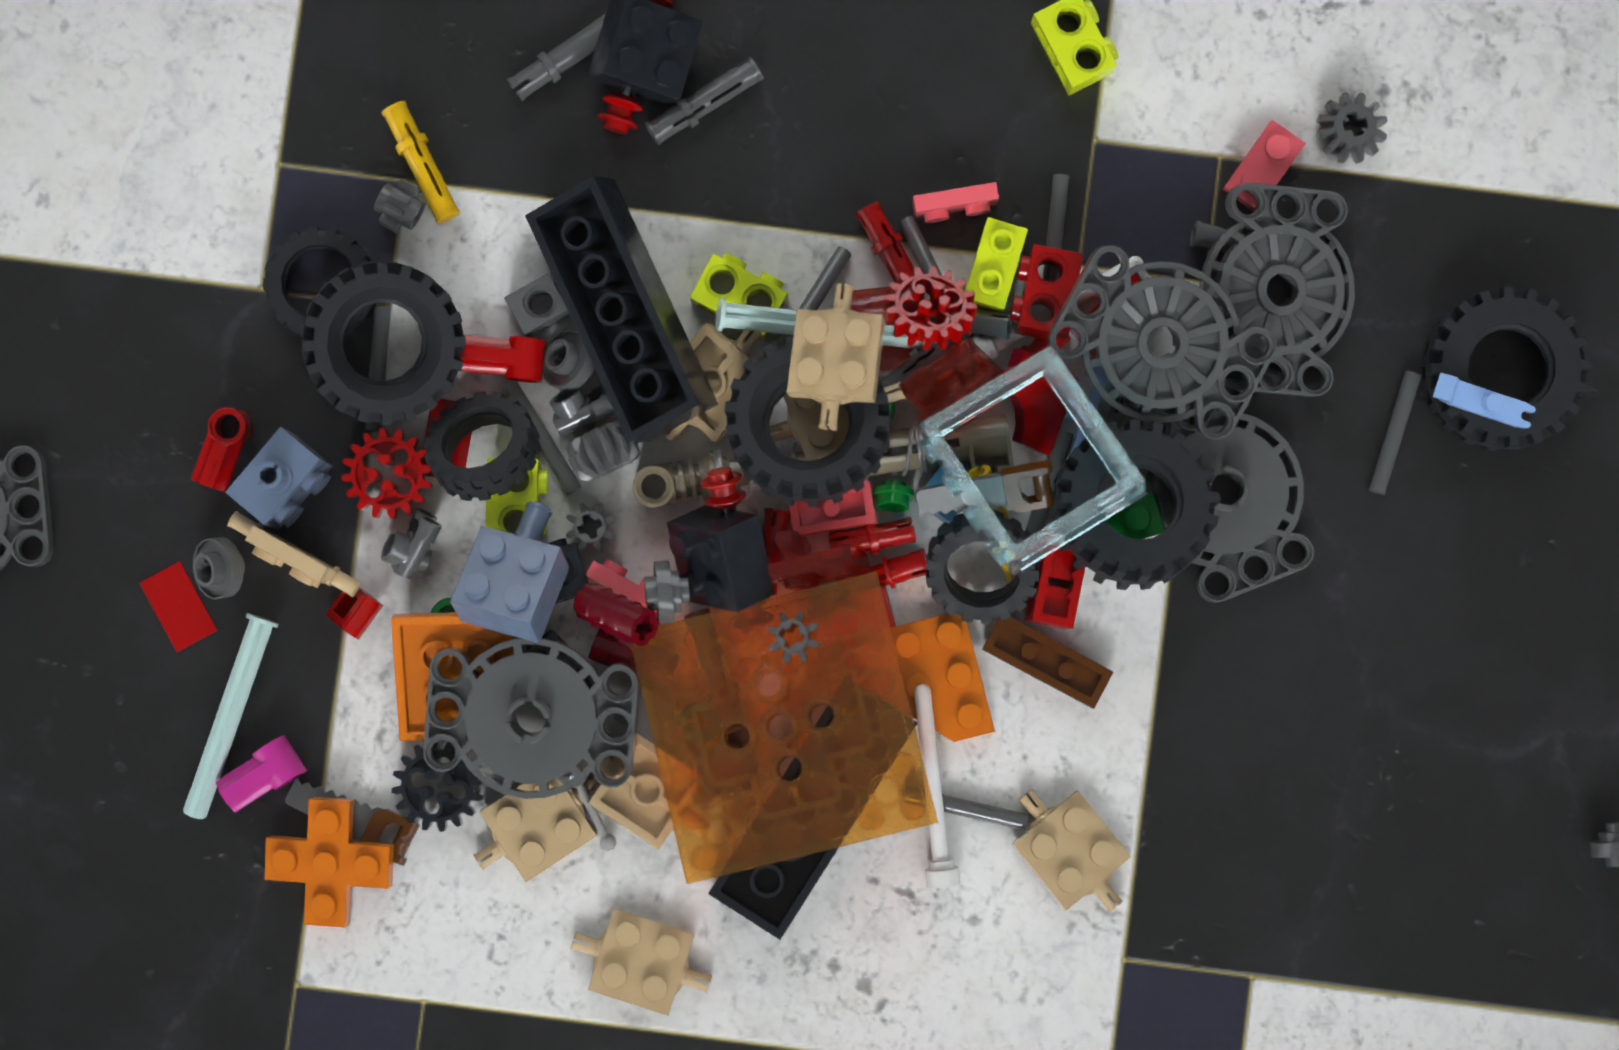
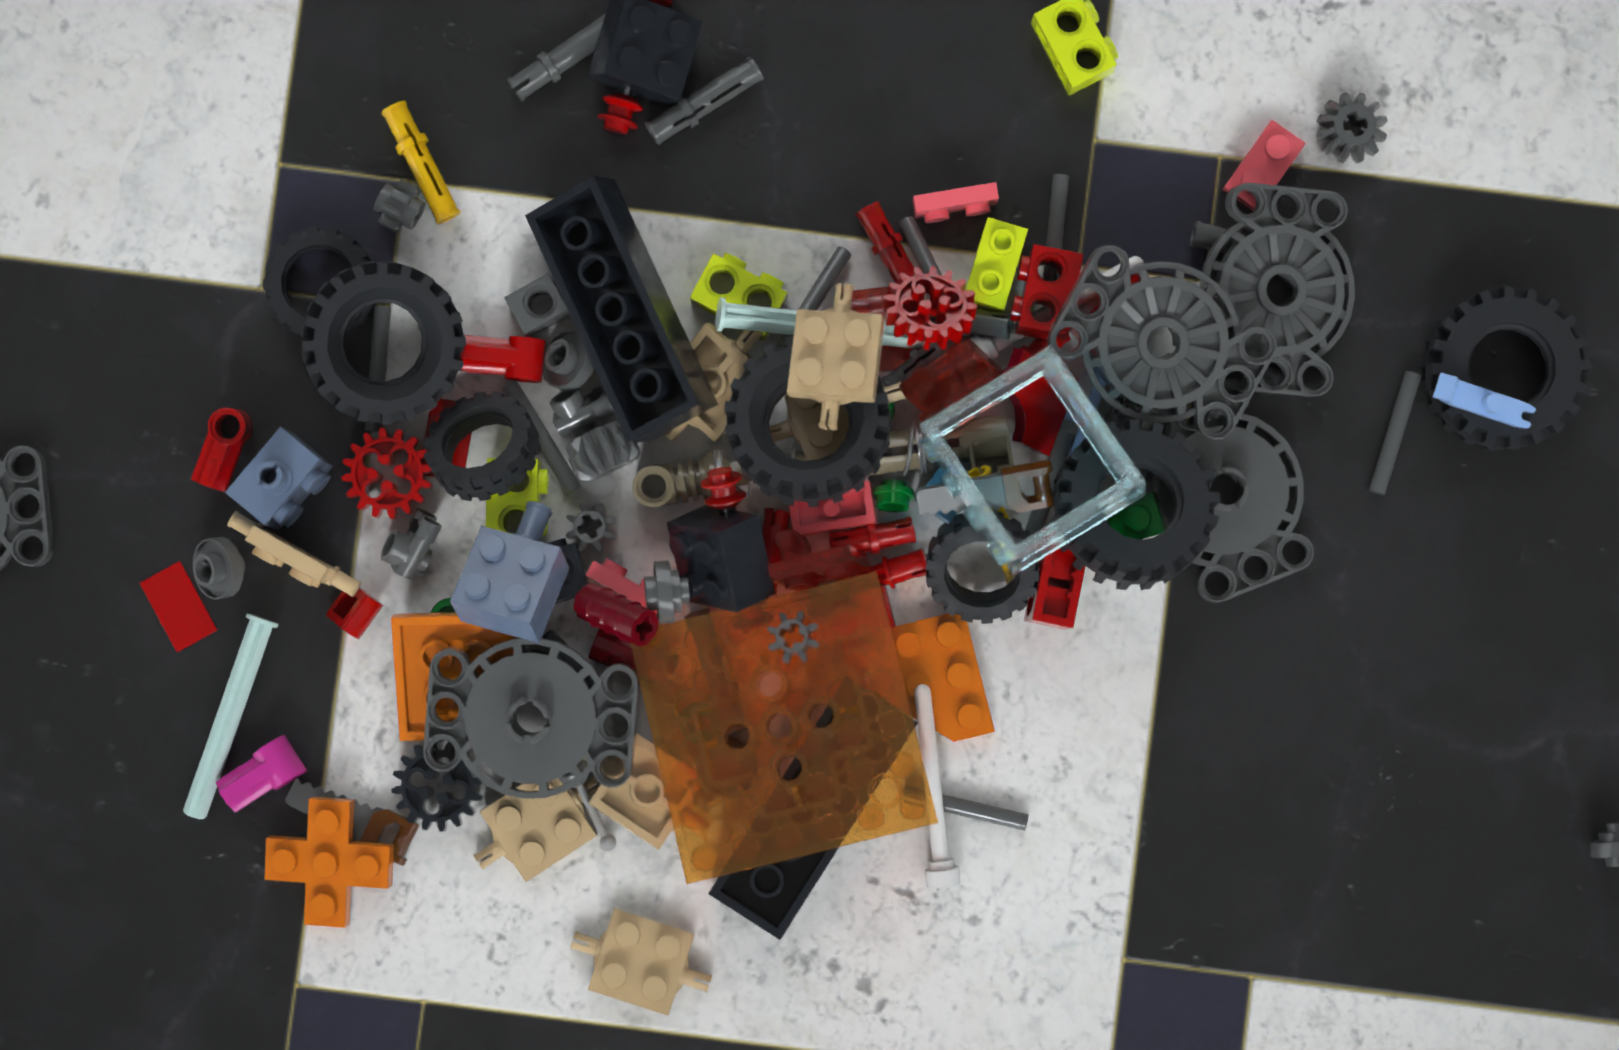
reddish brown plate [981,617,1113,709] -> none
tan plate [1011,789,1131,912] -> none

